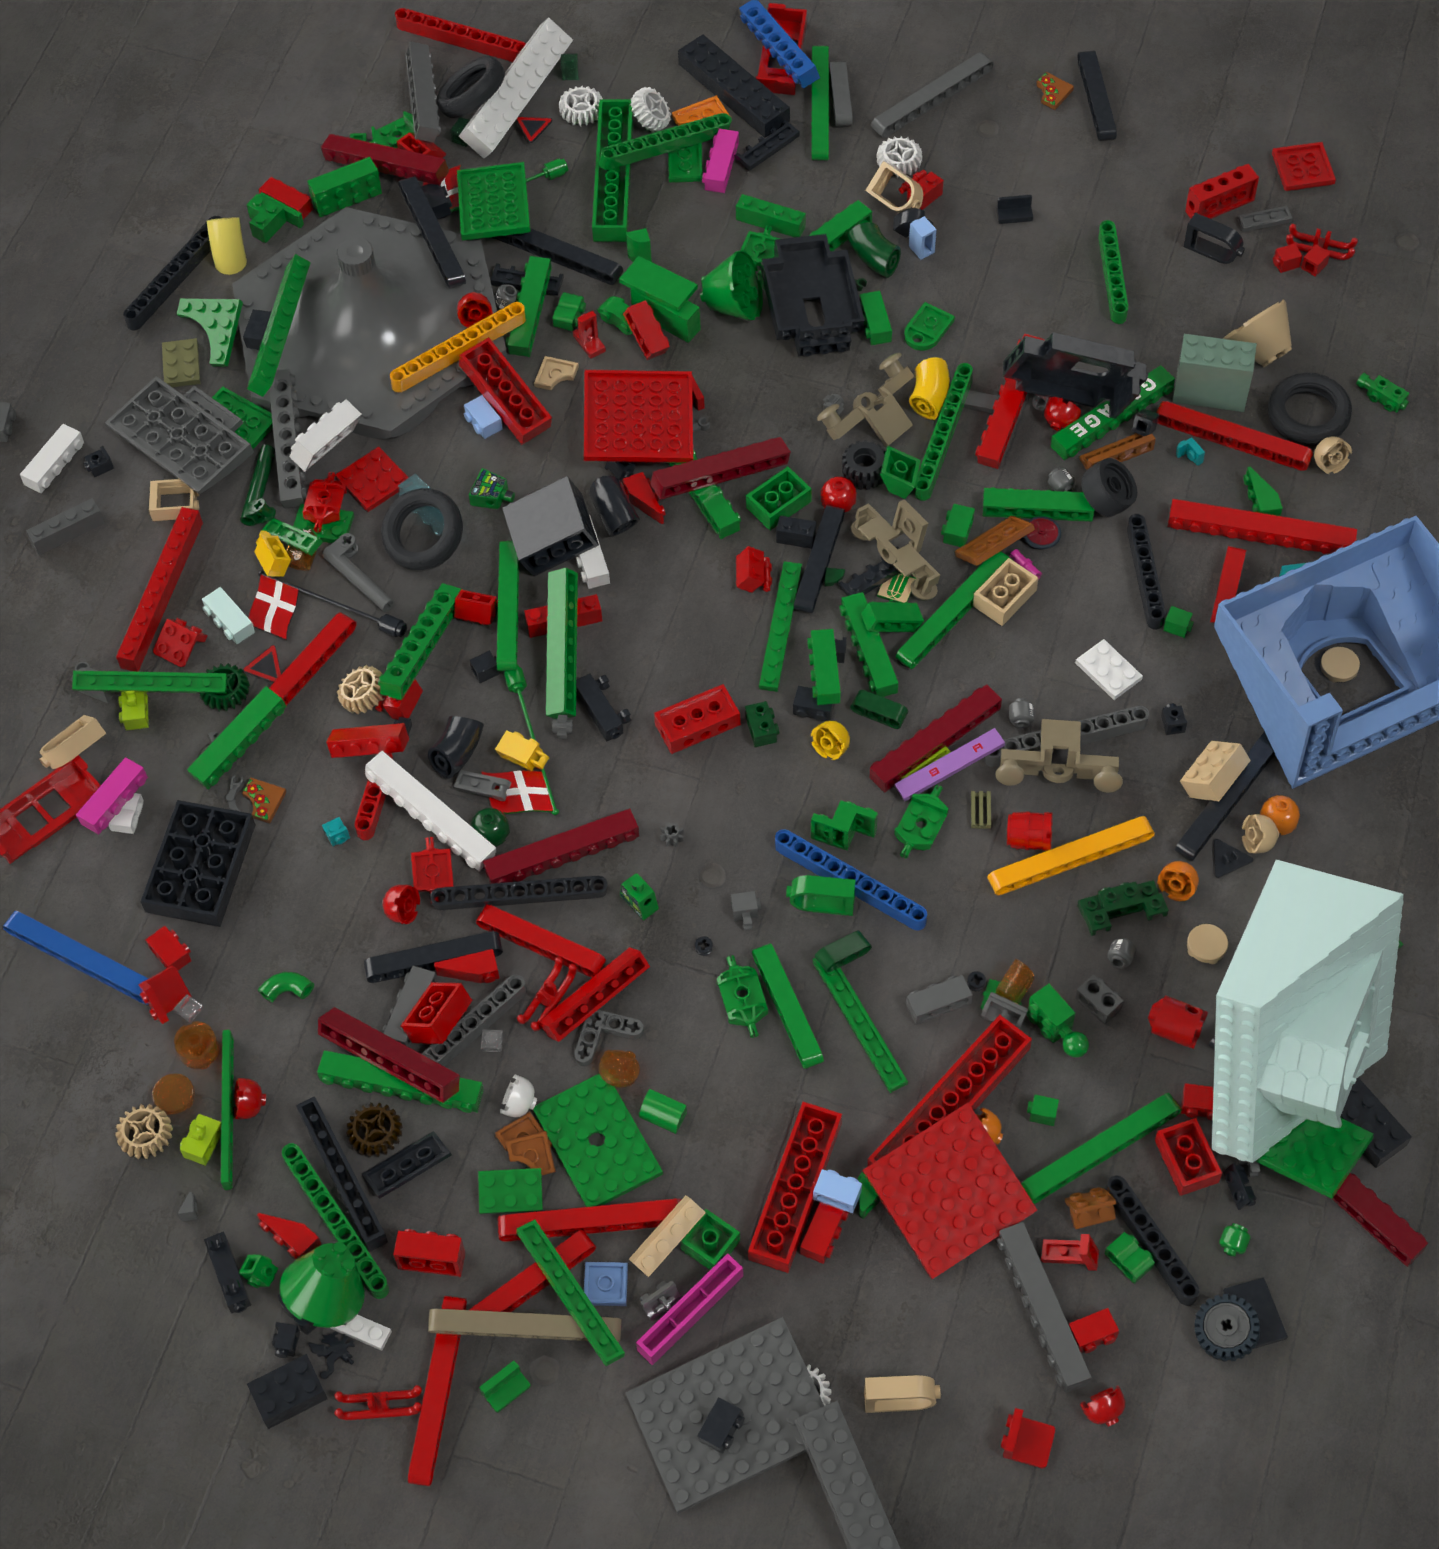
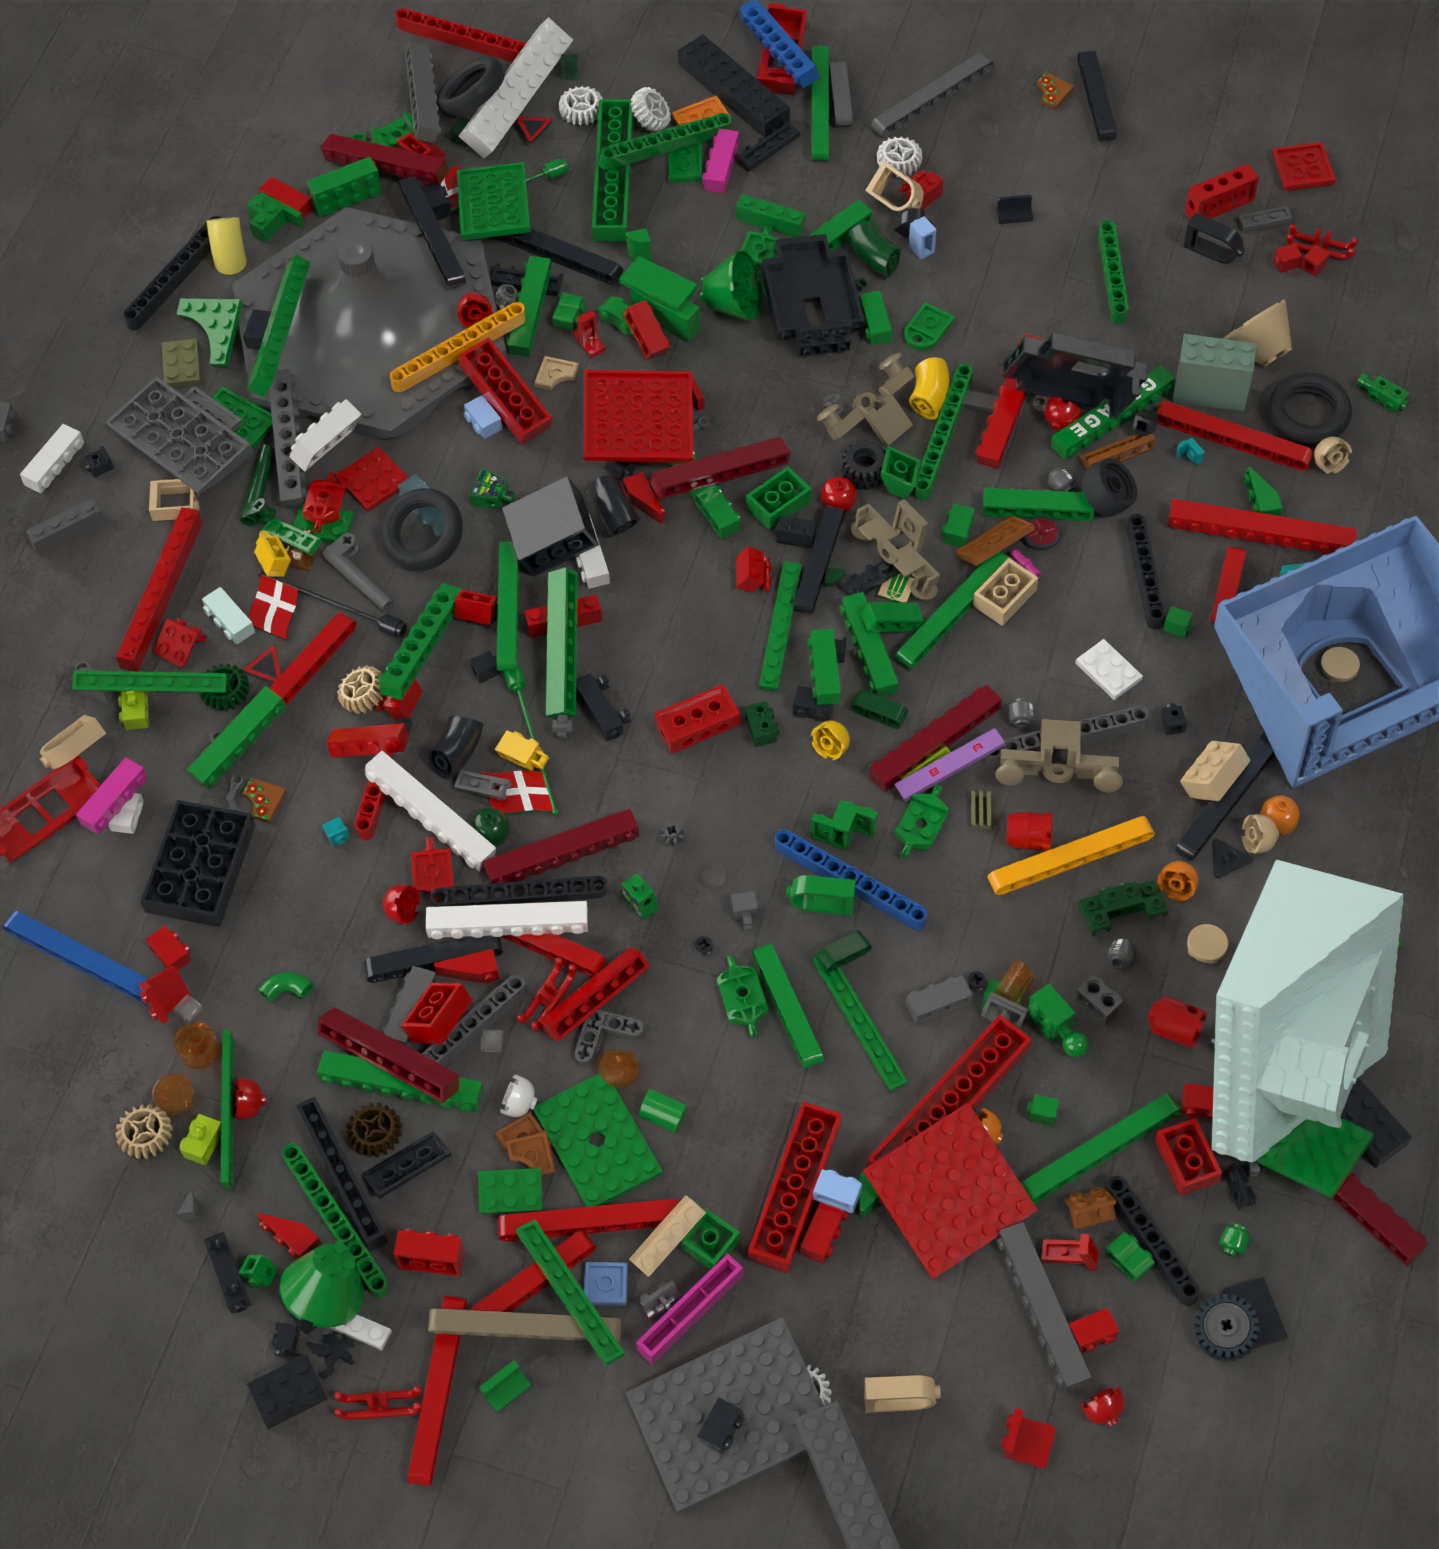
none -> white brick [426,901,588,939]

